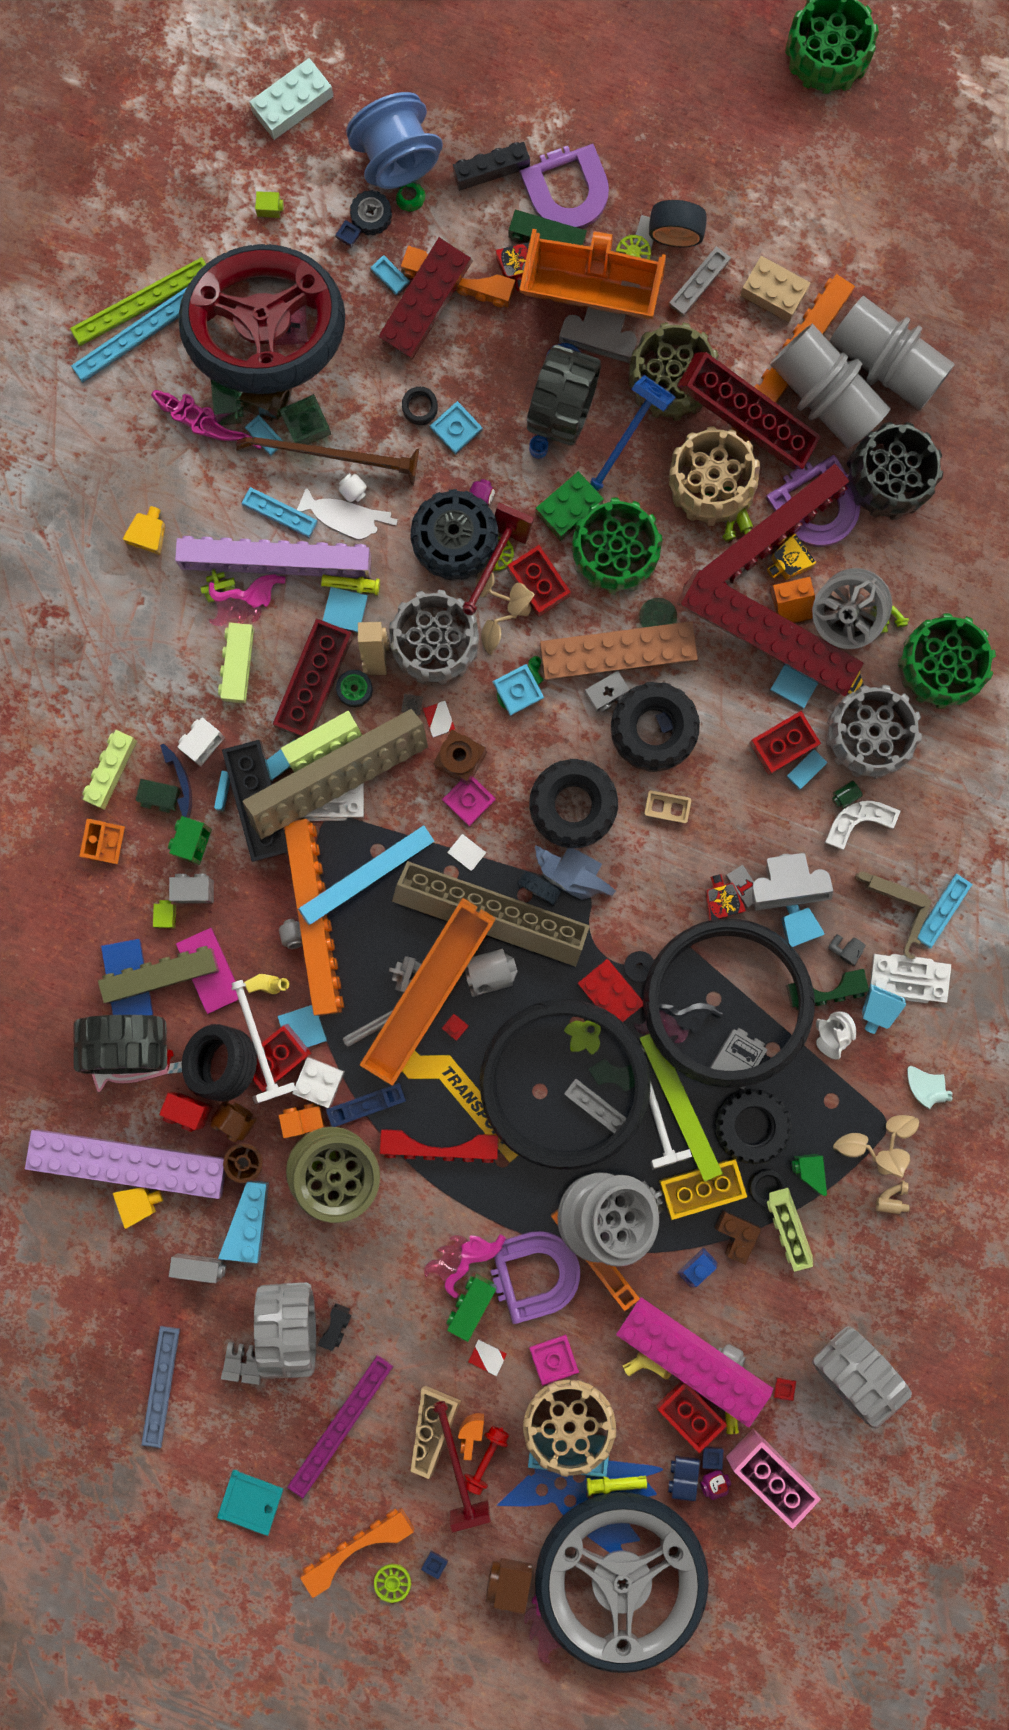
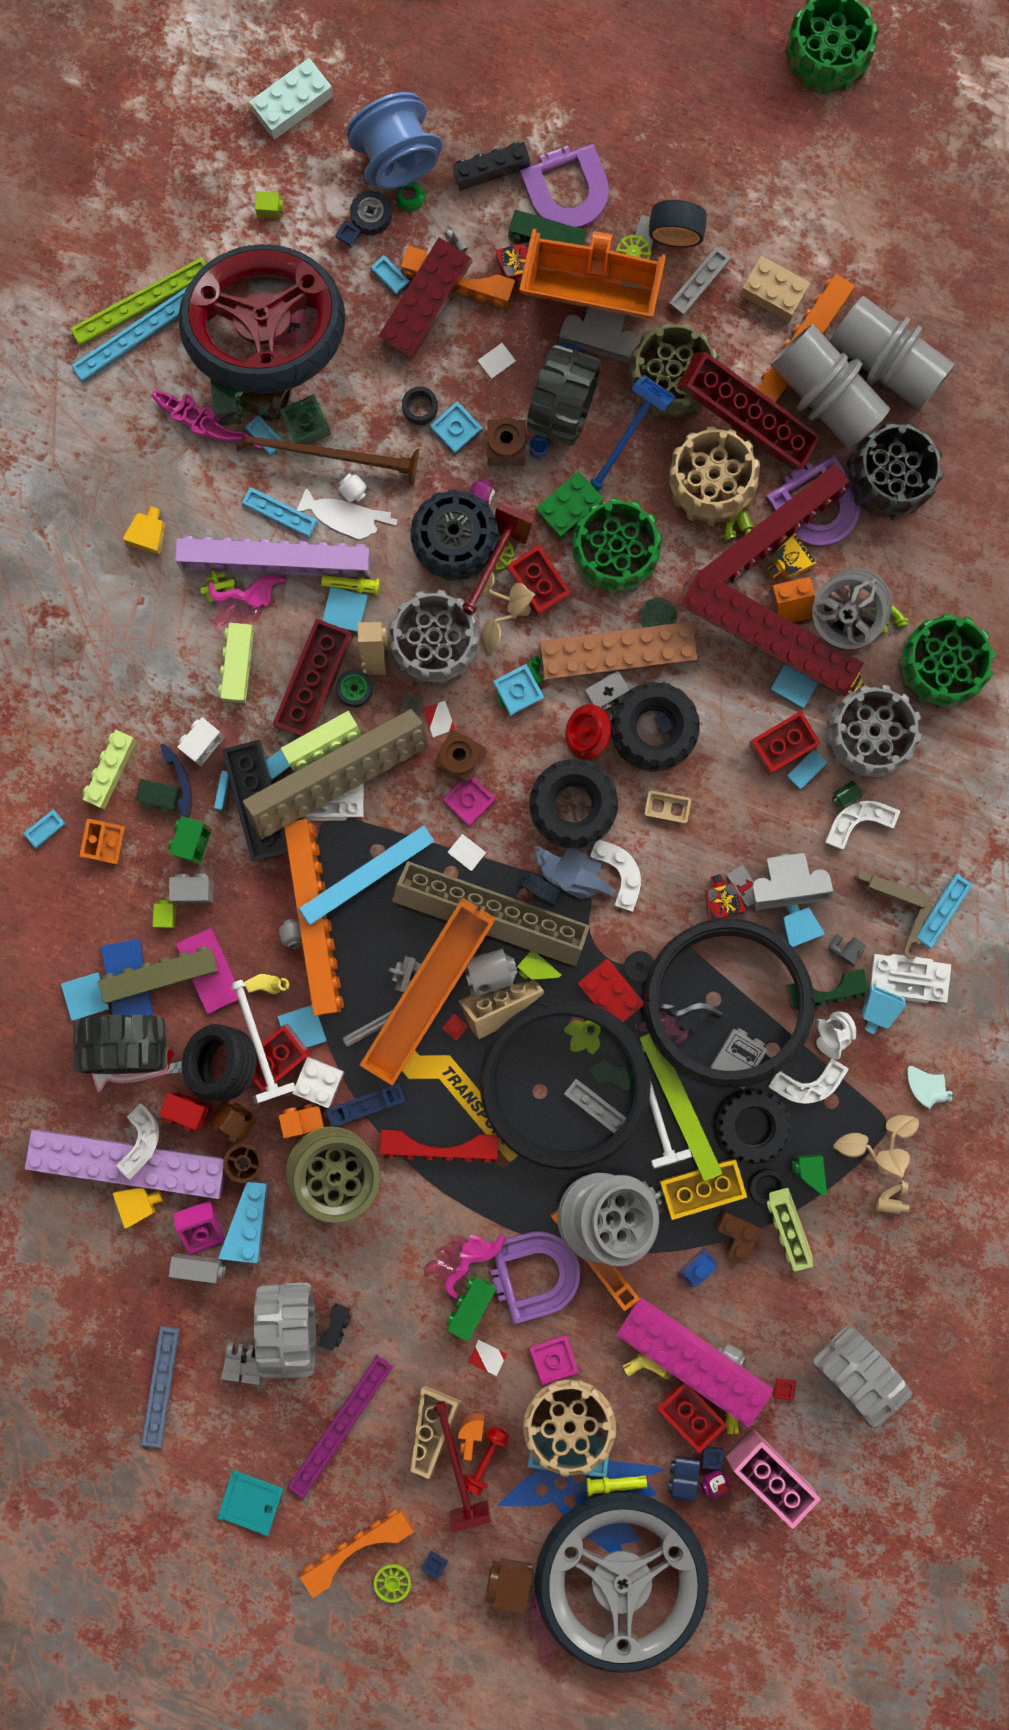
none -> medium azure tile [23,809,66,849]
none -> medium azure tile [61,972,110,1021]
none -> white plate [117,1103,159,1180]
none -> dark pink slope [173,1201,225,1255]
none -> light grey arm [444,227,468,253]
none -> tan wedge [458,980,544,1039]
none -> white sticker [478,343,516,379]
none -> reddish brown piece [487,417,526,466]
none -> lime slope [517,951,561,980]
none -> red piece [565,704,611,760]
none -> white plate [590,840,641,912]
none -> white plate [768,1058,849,1103]

